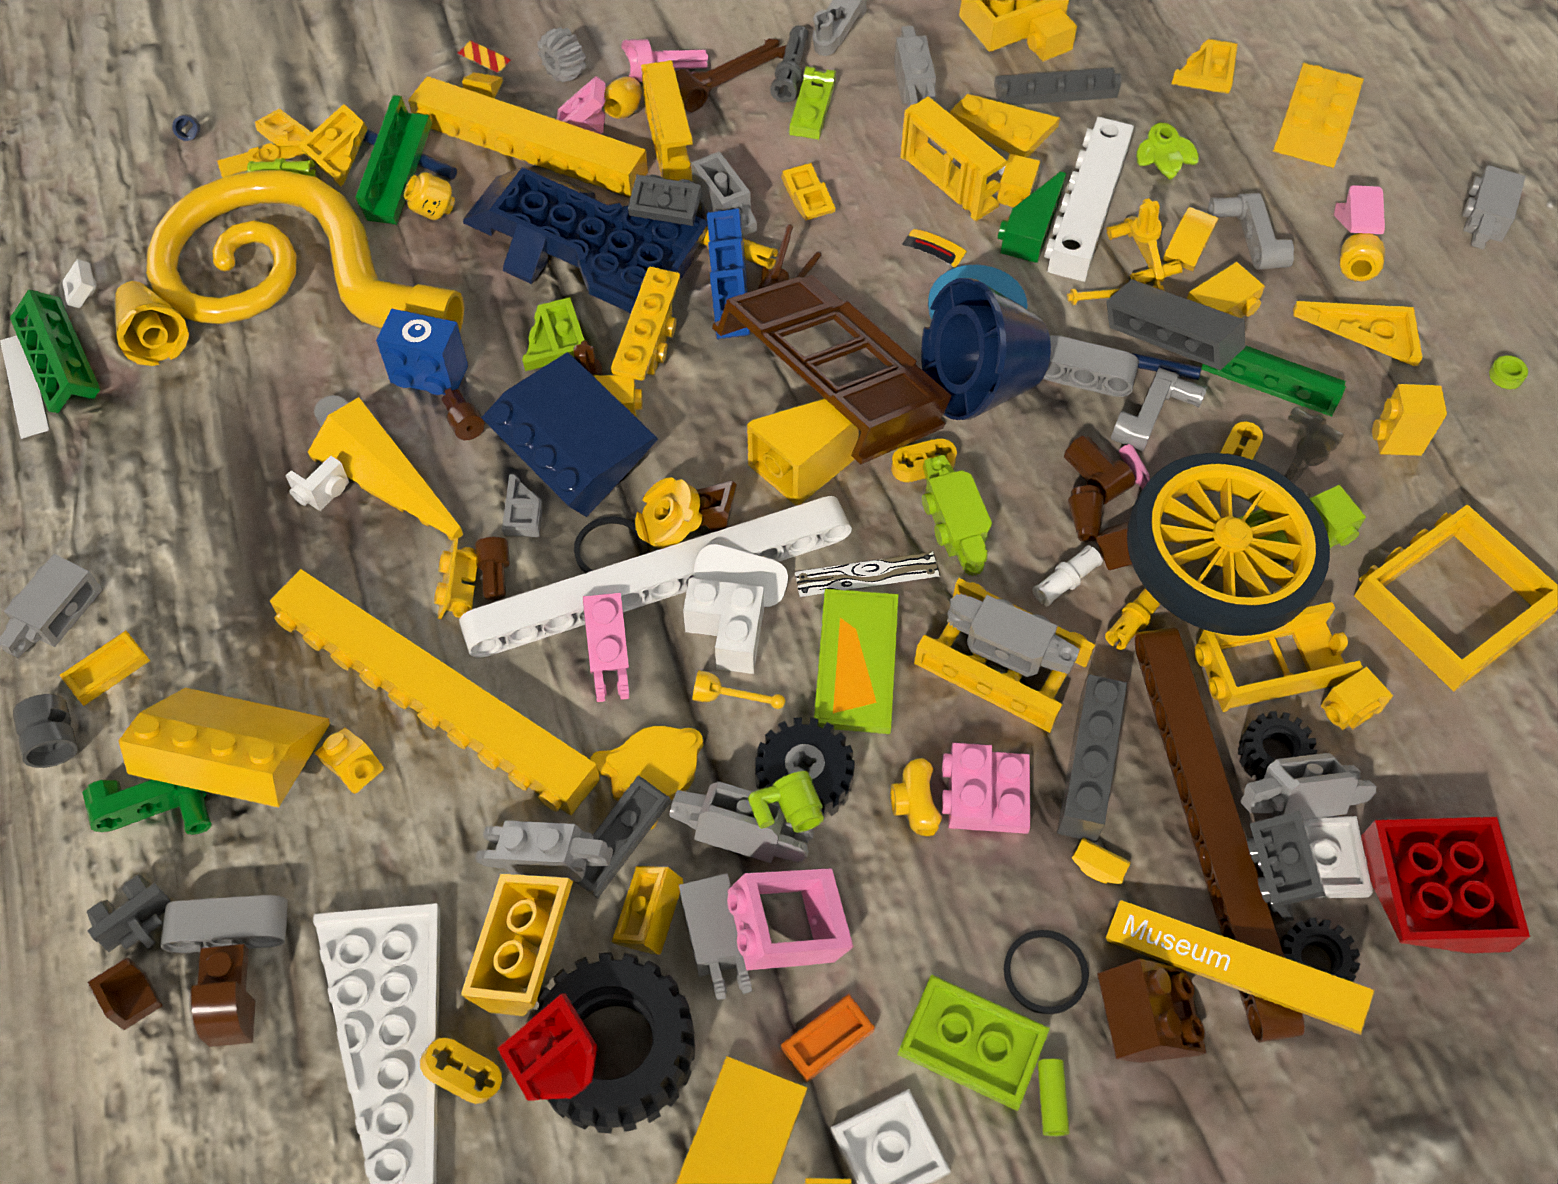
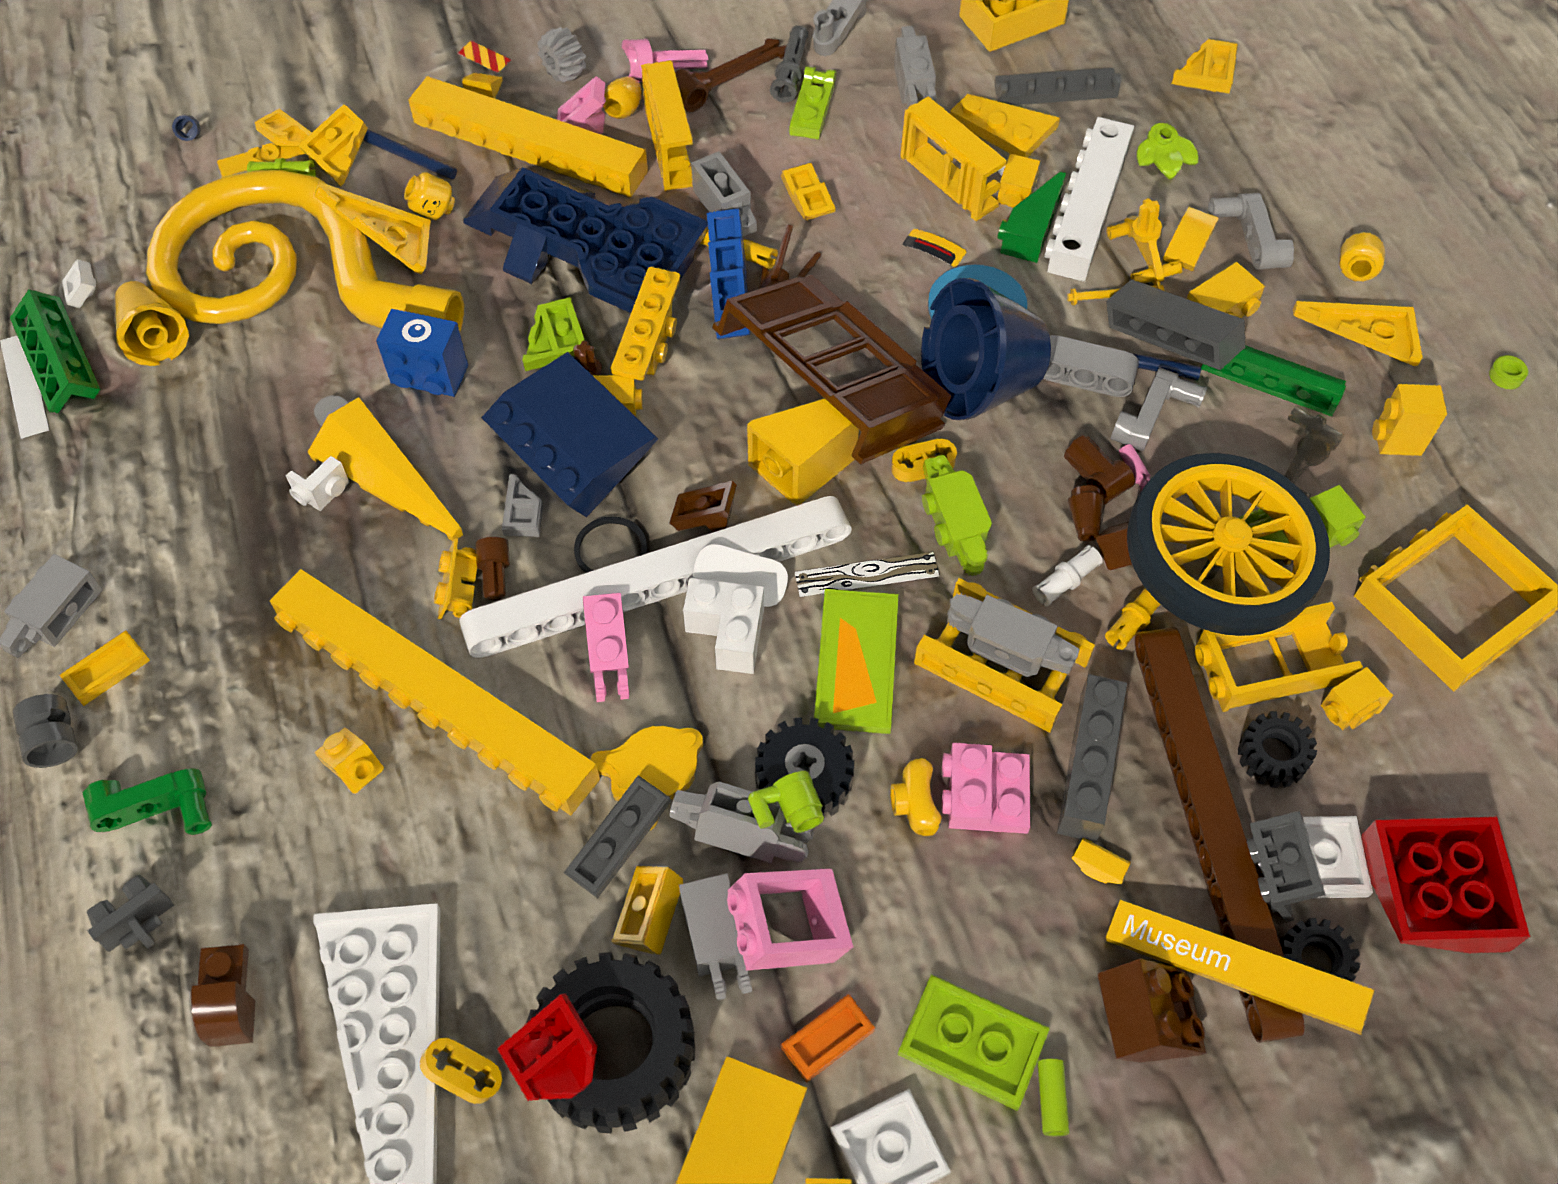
reddish brown panel [88,958,163,1030] -> none
yellow slope [118,687,330,808] -> none
light grey beam [161,895,288,953] -> none
green fence [355,95,432,225] -> none
reddish brown piece [442,388,485,441] -> none
yellow slope [461,874,573,1016] -> none
light grey hinge [475,821,613,882] -> none
dark grey bracket [628,174,706,226] -> none
yellow plate [635,477,702,550] -> none
yellow hinge [692,670,785,709] -> none
black piece [1004,930,1089,1014] -> none
yellow brick [1027,8,1077,61] -> none
yellow beam [1220,421,1263,460] -> none
light grey hinge [1241,753,1376,820] -> none
yellow brick [1273,63,1364,168] -> none
bright pink slope [1334,185,1385,234] -> none
light grey hinge [1462,165,1526,249] -> none
none -> yellow wing [315,182,431,275]

